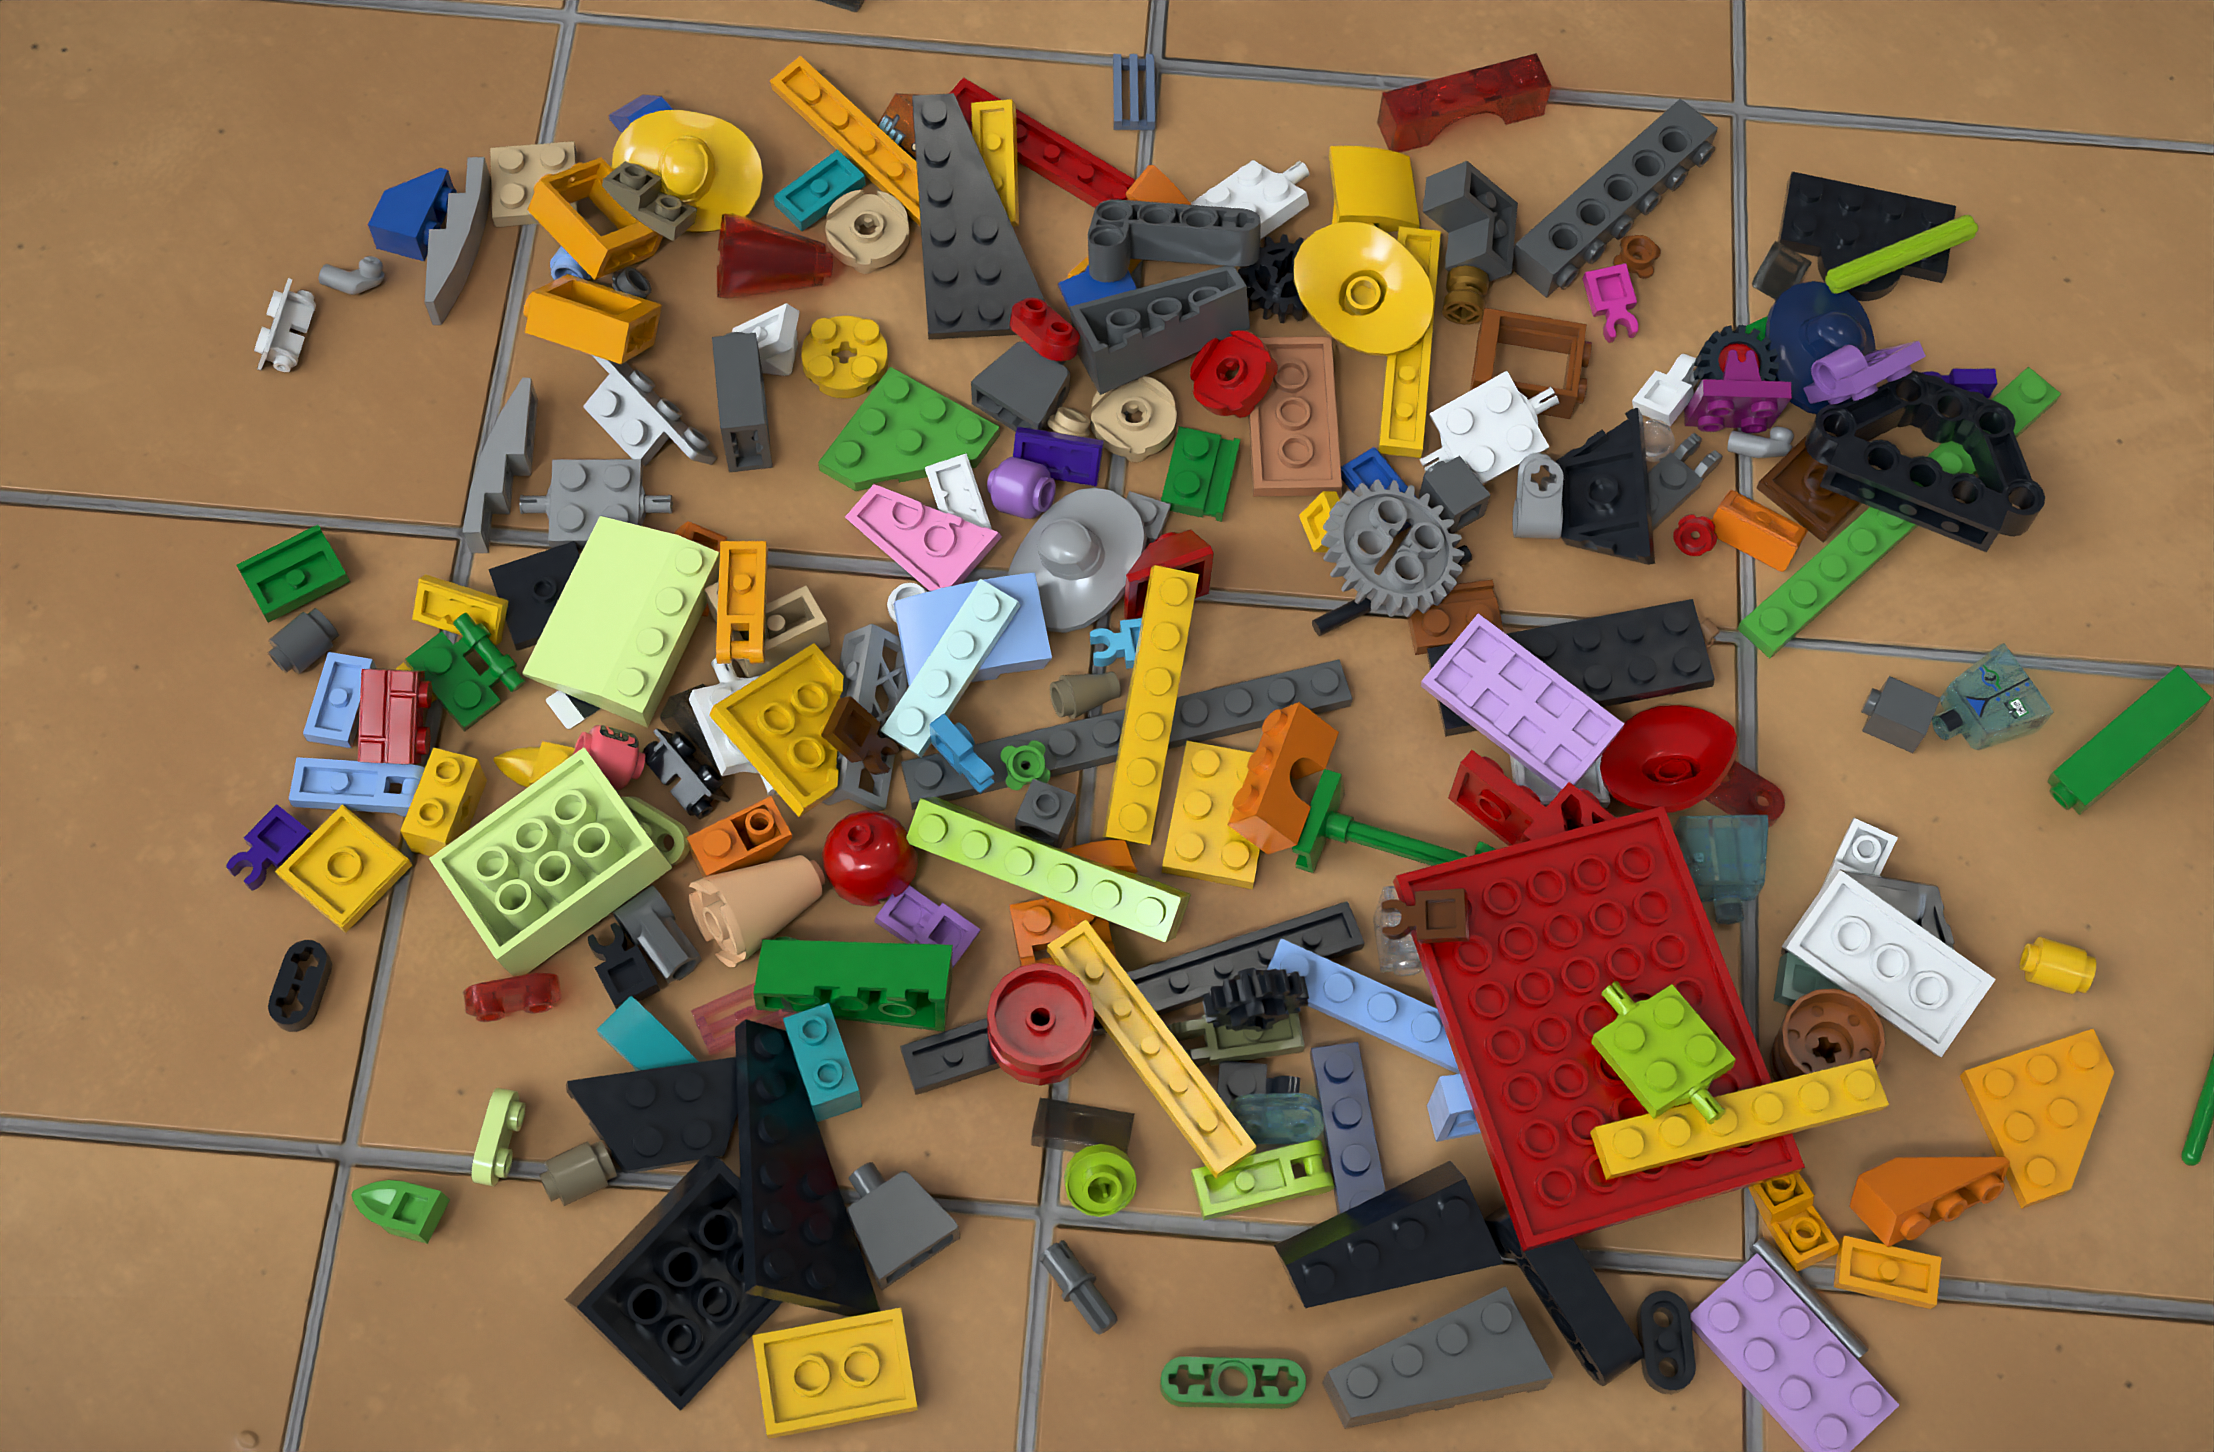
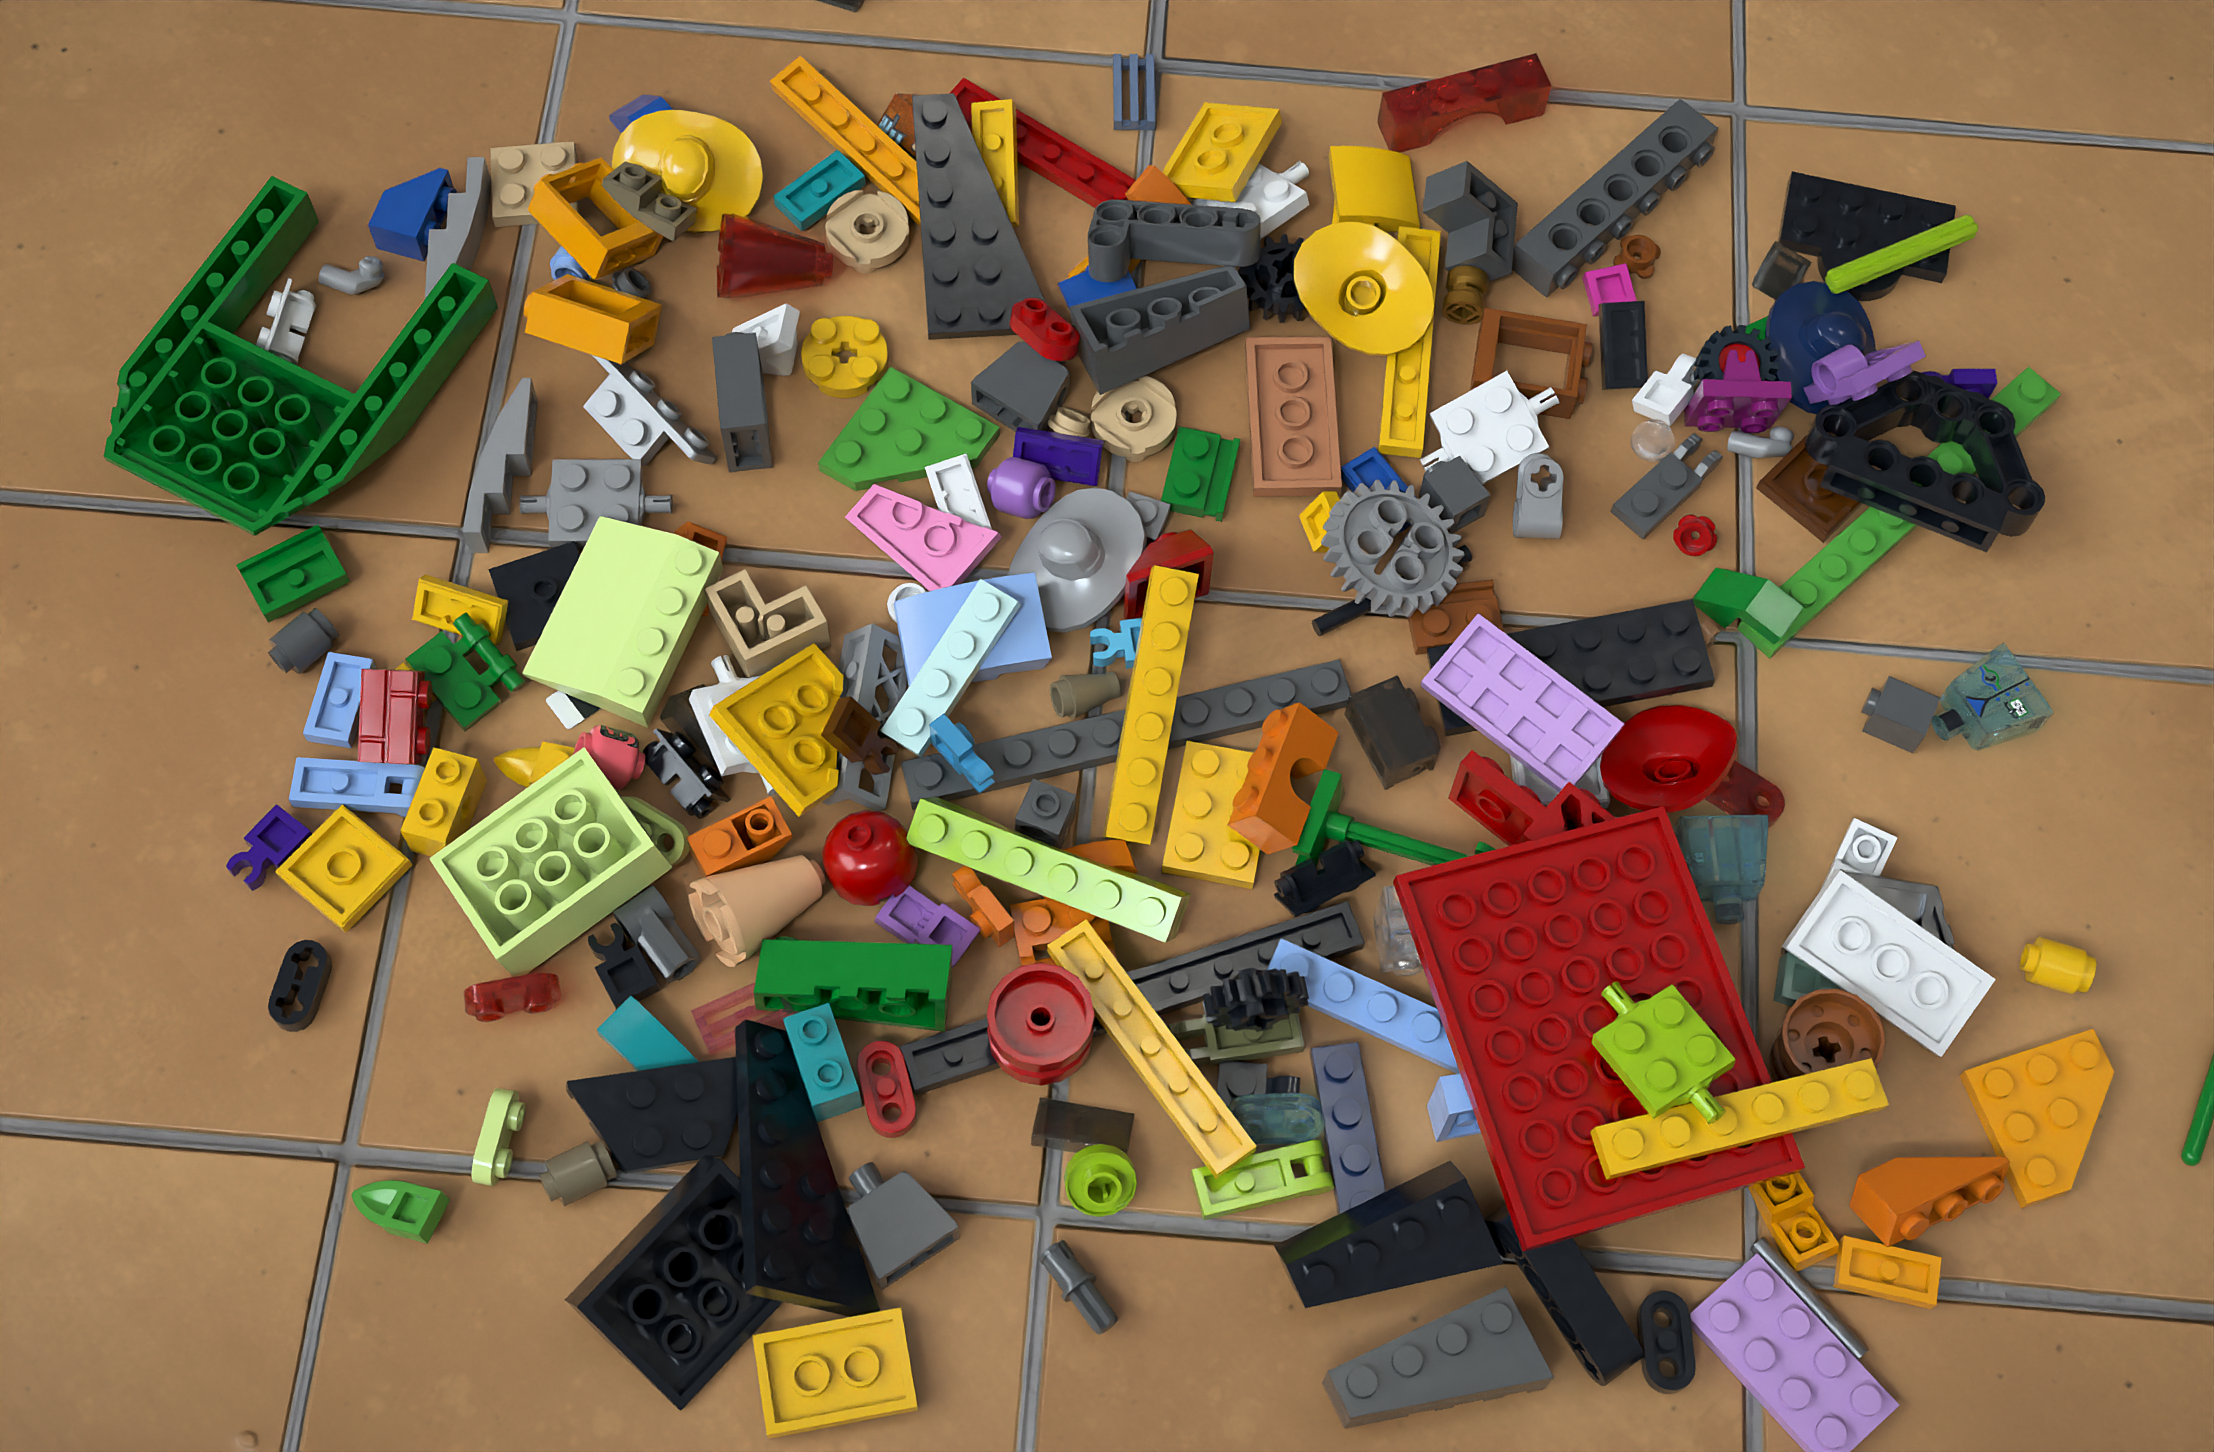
light orange plate [716,541,768,664] -> none
bright green plate [1000,740,1051,791] -> none
green beam [1160,1357,1306,1409] -> none
red plate [1190,330,1278,418] -> none
reddish brown plate [1381,888,1469,944] -> none
black wing [1556,408,1655,565] -> none
orange slope [1712,490,1808,572] -> none
green slope [2047,665,2212,815] -> none
none -> green wedge [104,176,498,536]
none -> red plate [857,1041,916,1138]
none -> orange plate [952,865,1014,947]
none -> yellow plate [1162,102,1282,202]
none -> black hinge [1274,839,1376,917]
none -> clear smoke hinge [1344,675,1441,790]
none -> black plate [1598,301,1648,390]
none -> green slope [1692,567,1804,644]

